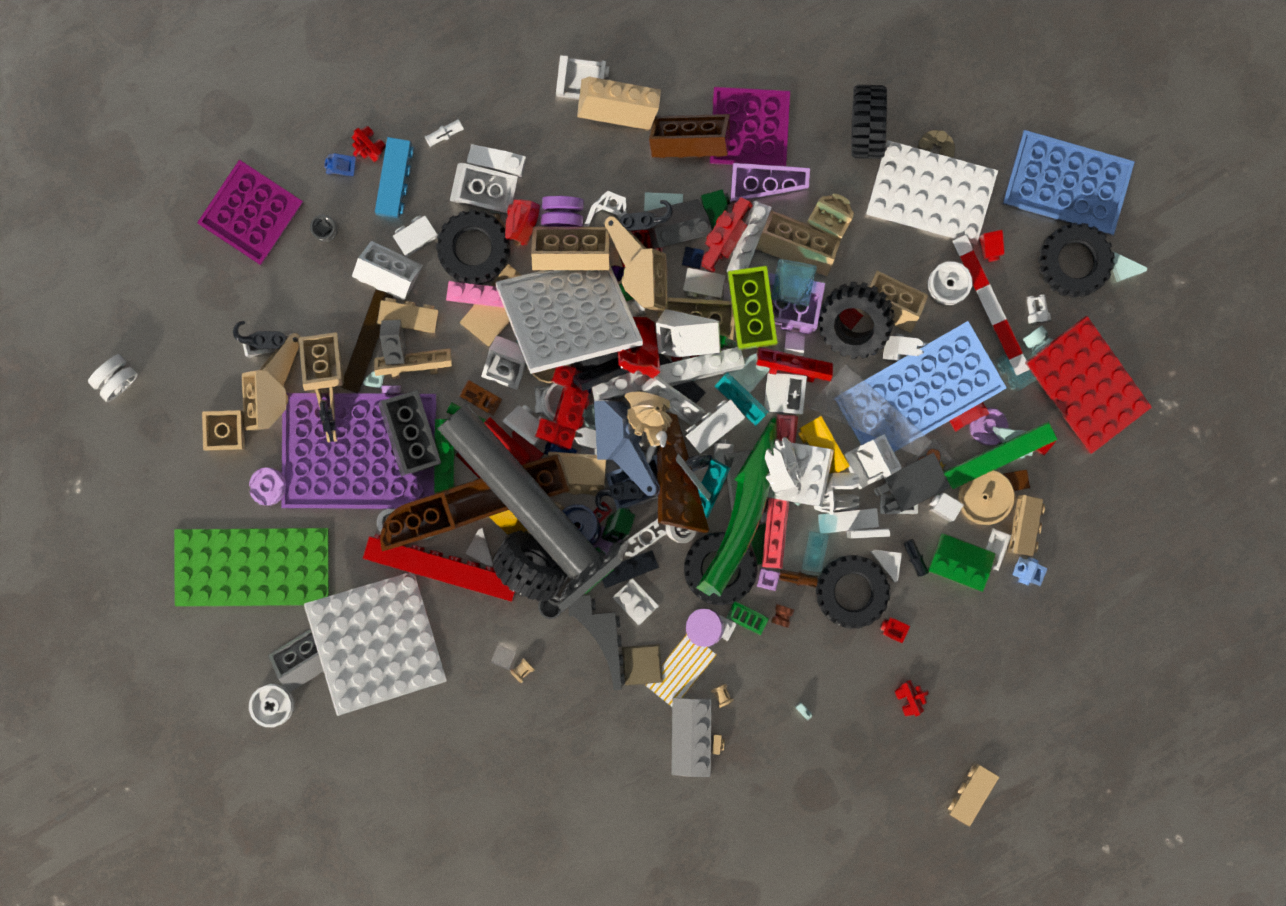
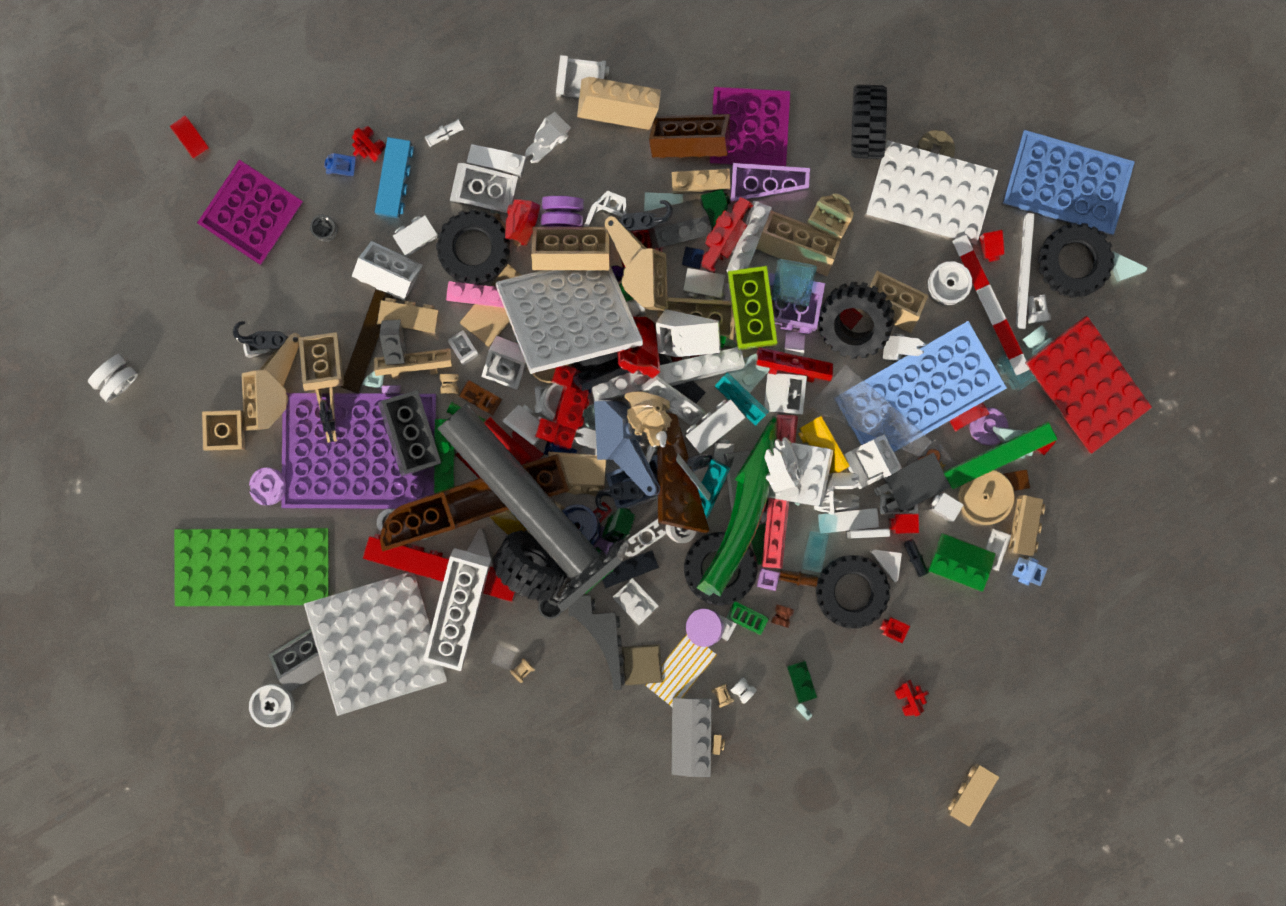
none -> red slope [169,115,209,159]
none -> white brick [423,548,491,671]
none -> tan wheel [440,374,459,394]
none -> white slope [447,330,479,365]
none -> white piece [525,112,571,163]
none -> tan brick [671,169,730,194]
none -> white wheel [730,677,757,704]
none -> dark green brick [786,660,817,703]
none -> red brick [888,514,919,534]
none -> white tile [1015,213,1034,330]

